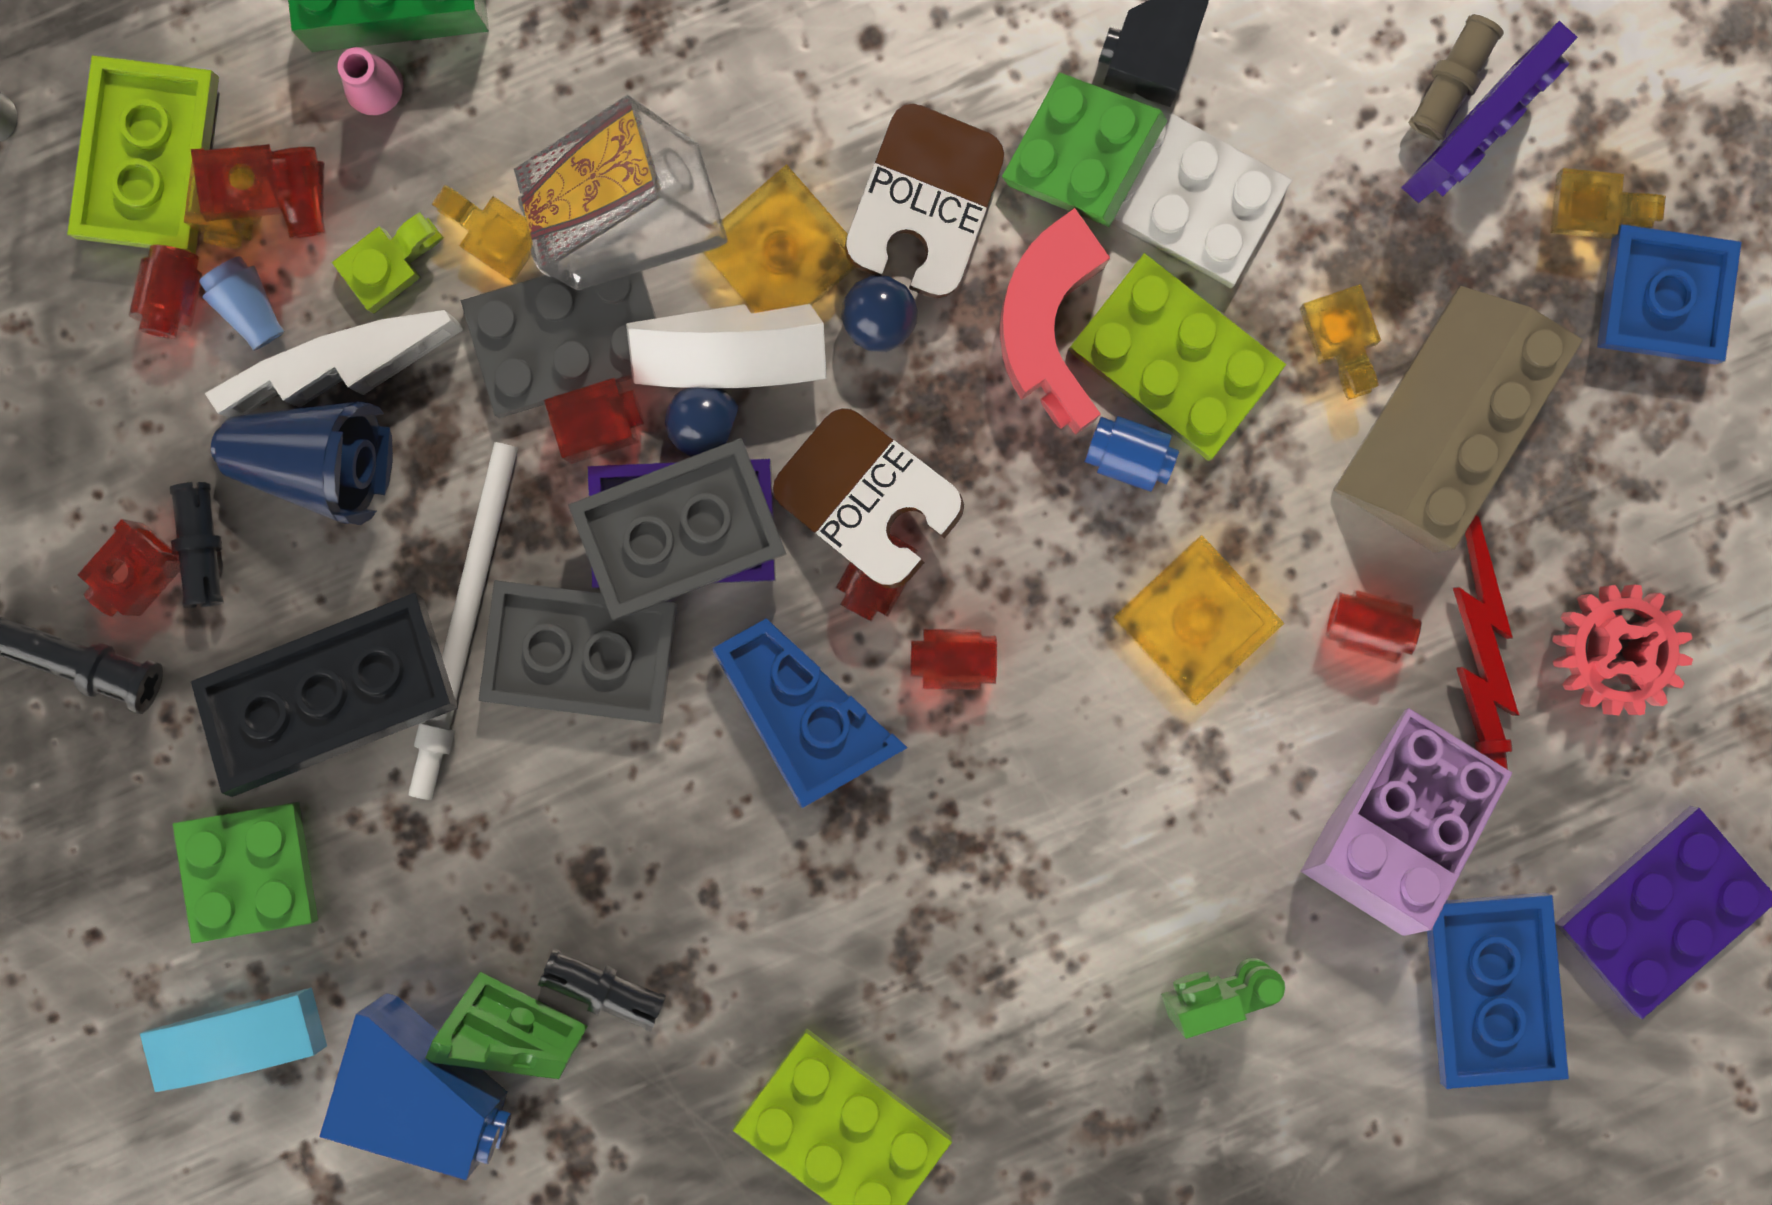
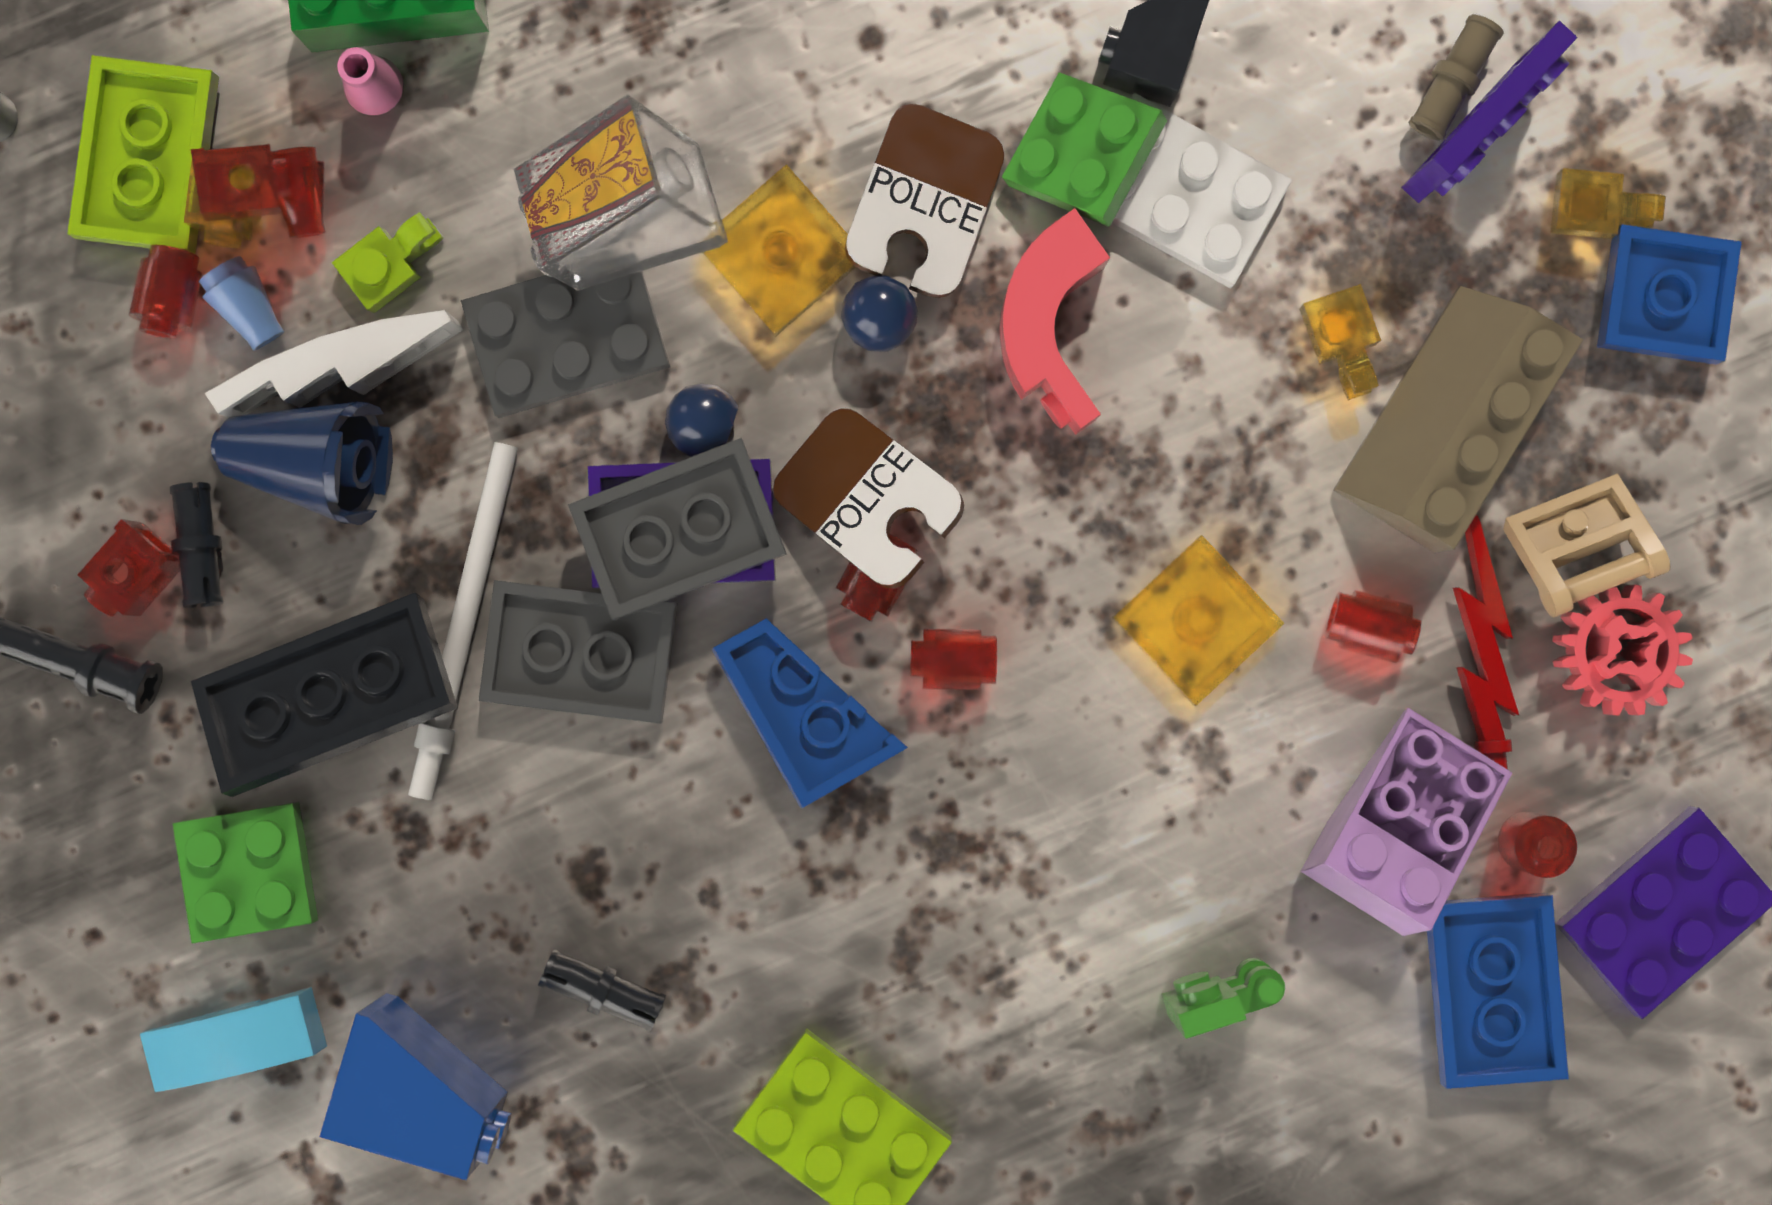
bright green wing [425,972,588,1079] -> none
clear yellow plate [432,184,545,283] -> none
clear red brick [544,378,644,464] -> none
white slope [626,304,827,389] -> none
lime plate [1068,253,1287,461] -> none
blue brick [1084,416,1179,492] -> none
none -> clear red brick [1498,811,1577,878]
none -> tan plate [1503,473,1670,618]

